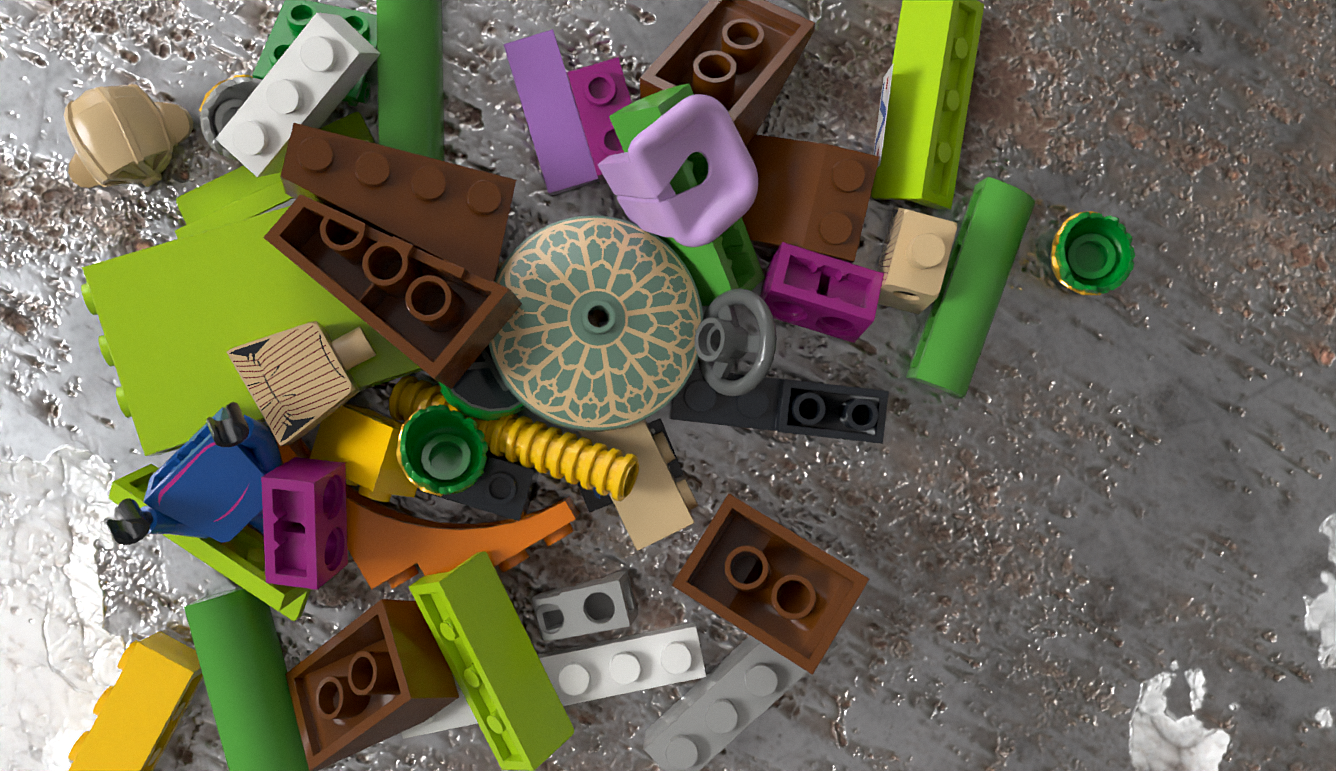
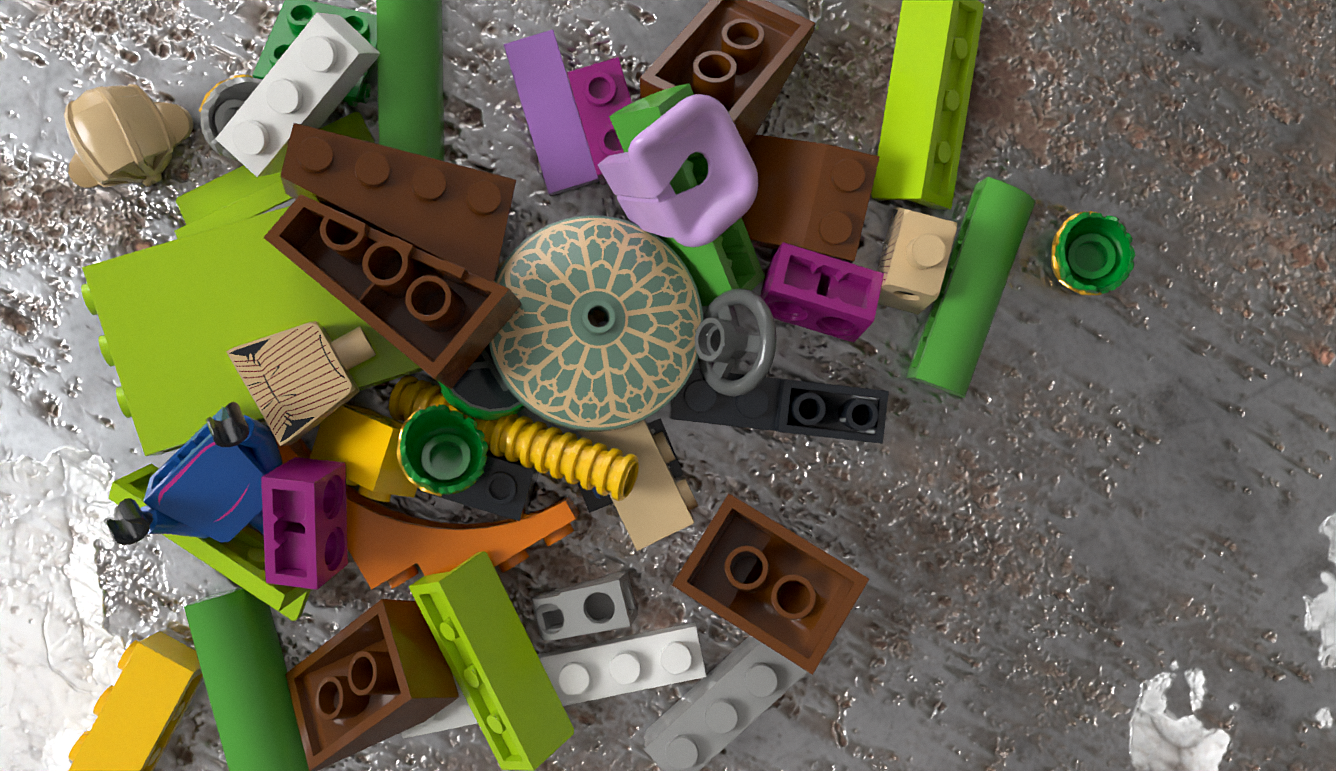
white sticker [873,63,894,168] -> none

